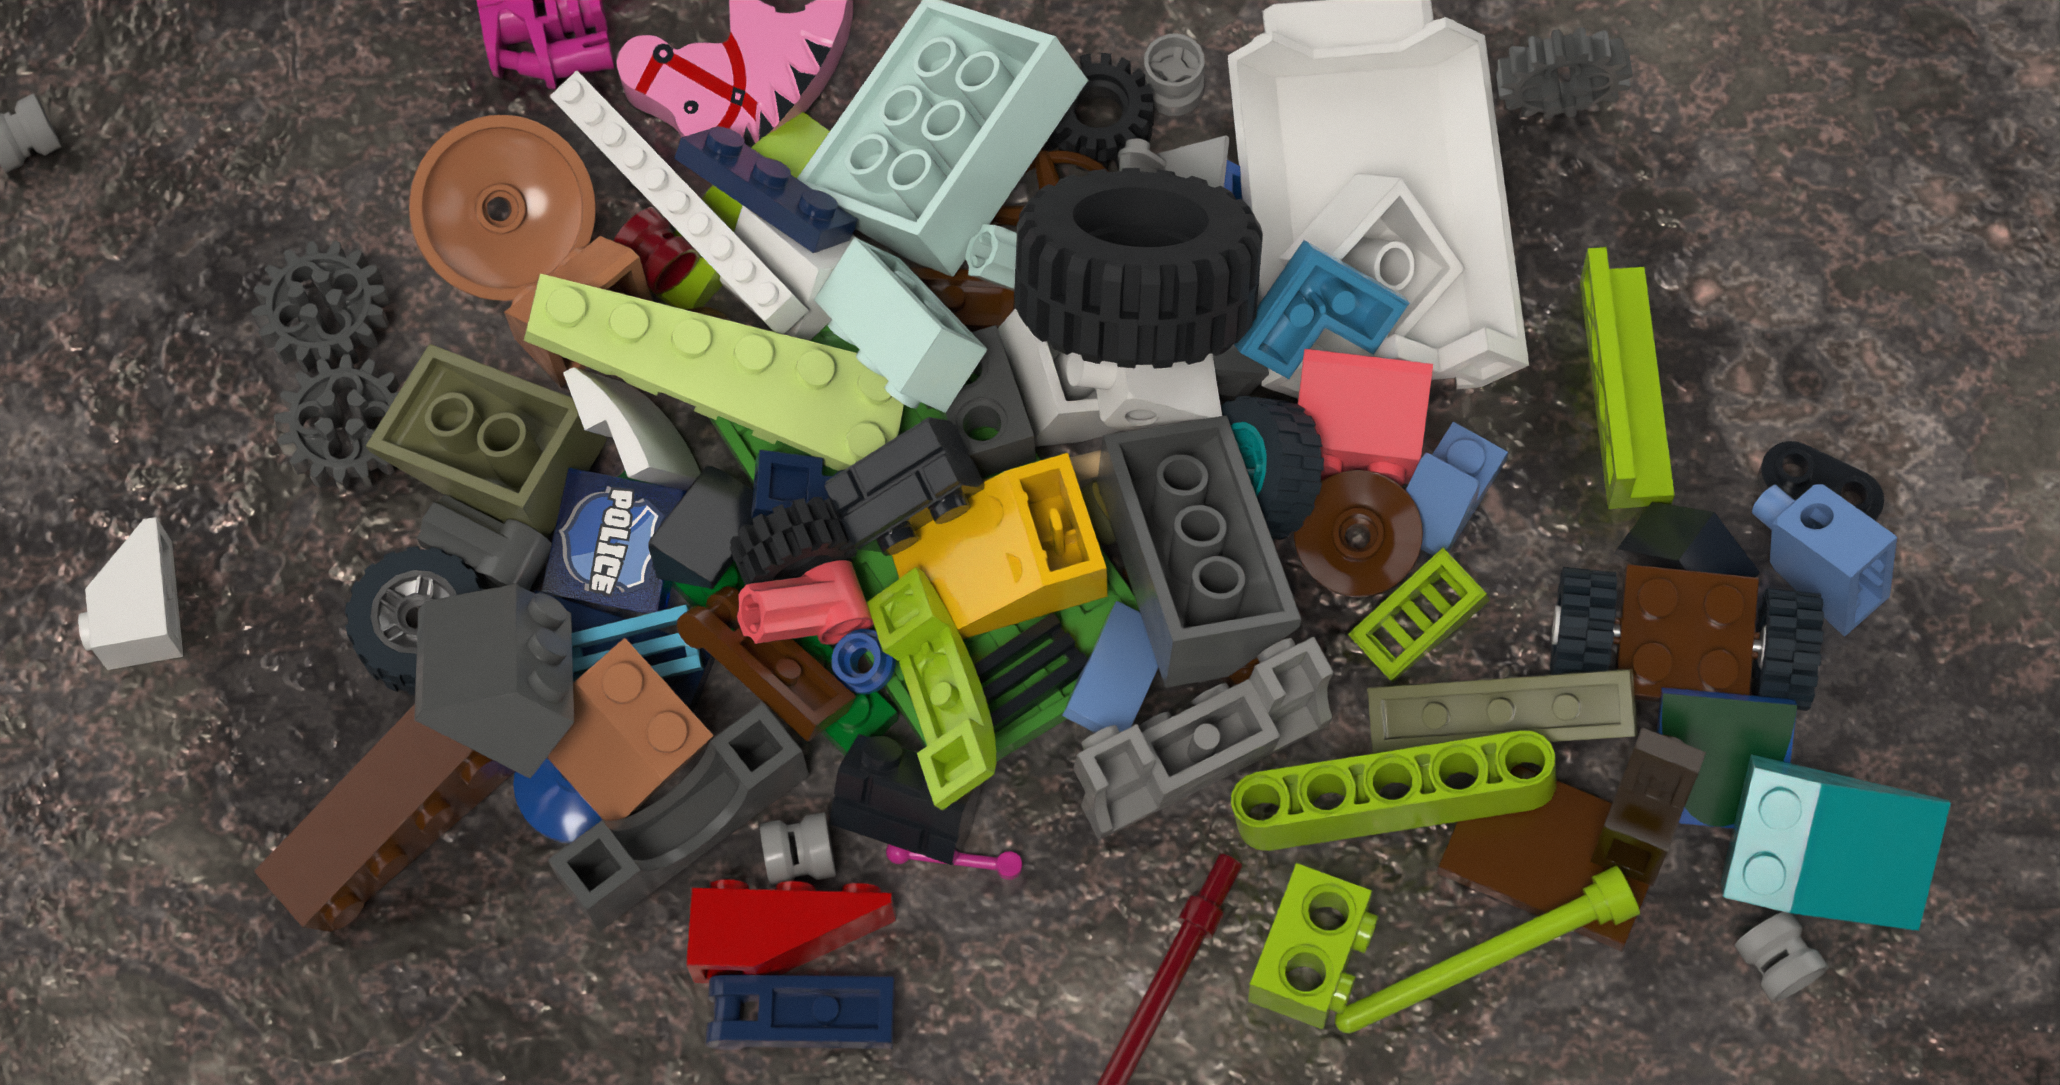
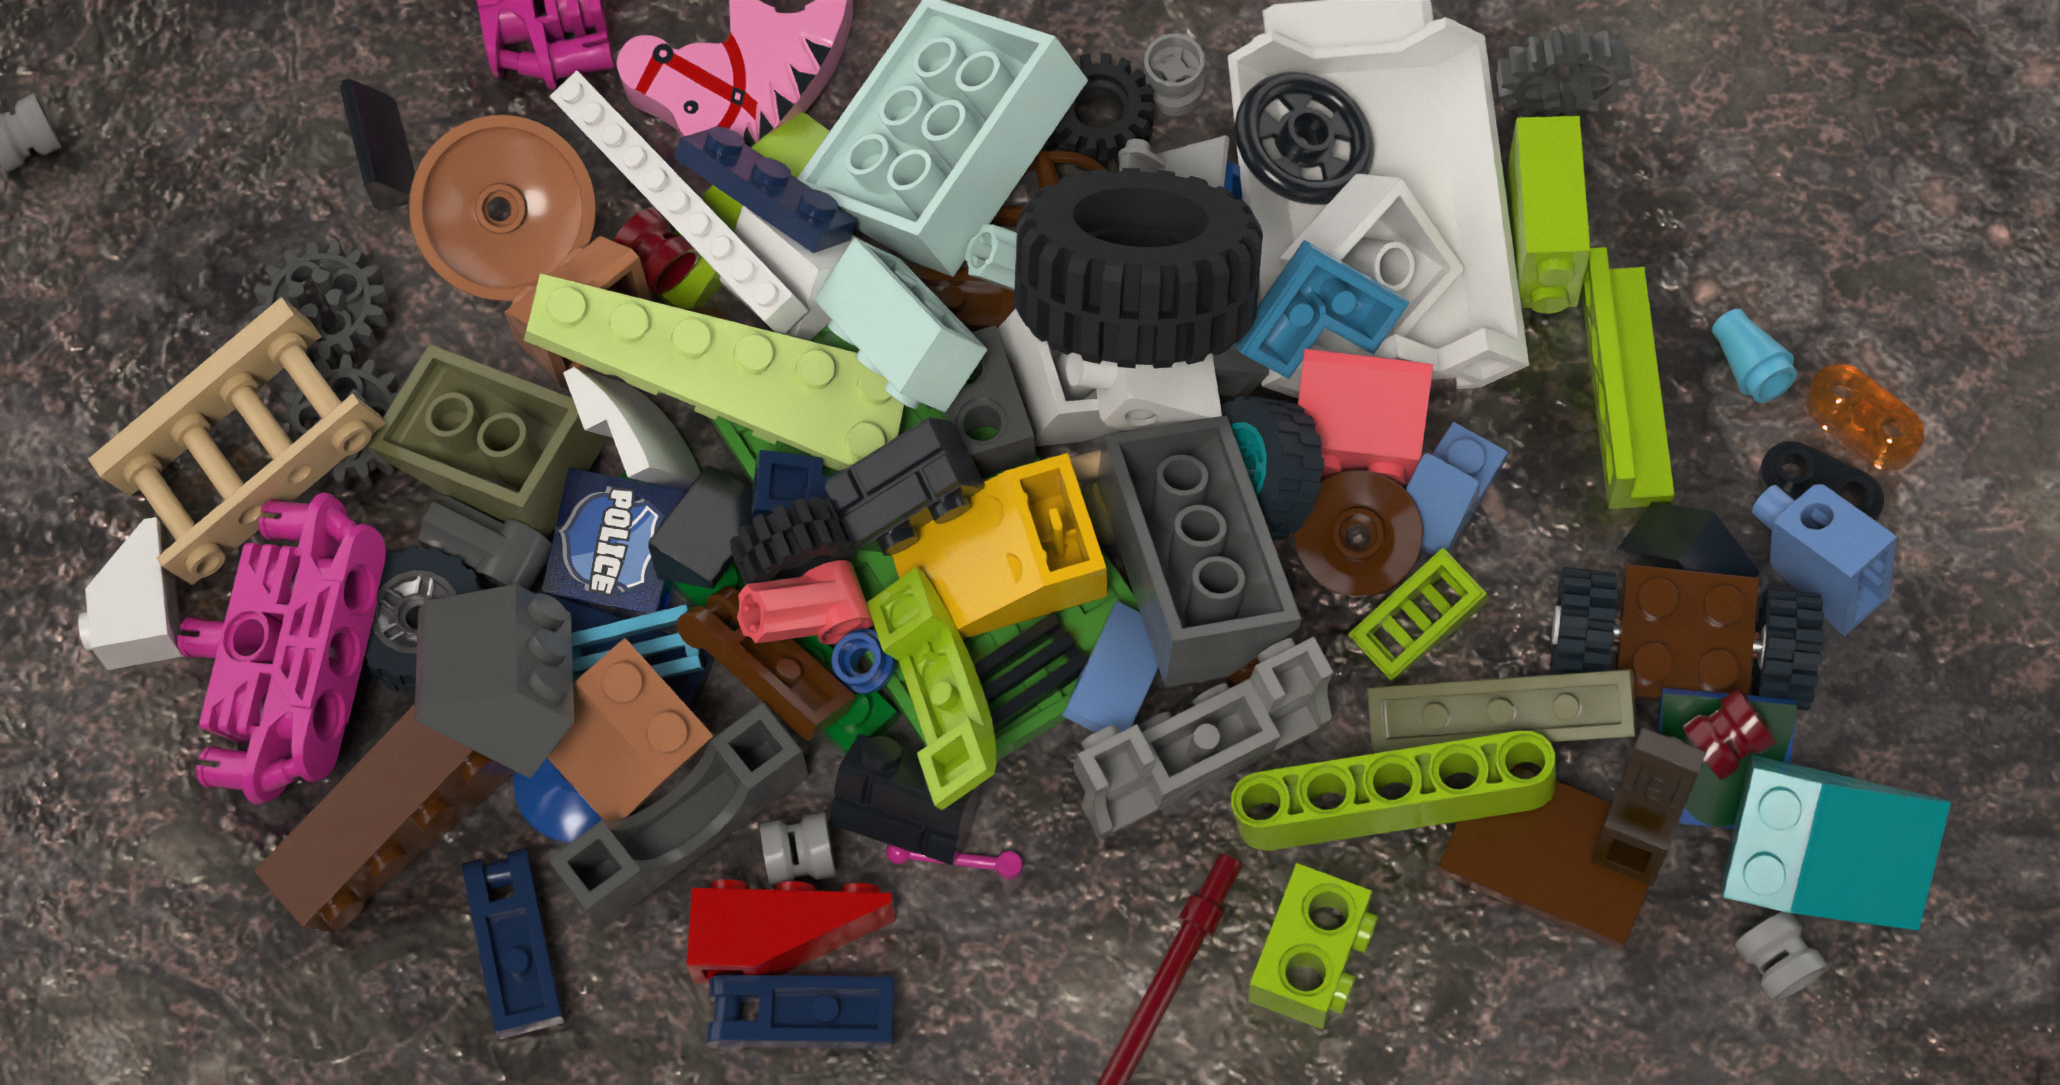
lime piece [1335,865,1640,1034] -> none
none -> tan fence [88,297,386,585]
none -> dark pink piece [177,492,386,805]
none -> black slope [339,78,415,212]
none -> dark blue plate [462,847,565,1039]
none -> black plate [1235,72,1374,205]
none -> lime brick [1506,116,1591,314]
none -> dark red wheel [1683,688,1778,781]
none -> medium azure cone [1712,309,1797,403]
none -> clear orange plate [1806,364,1924,470]

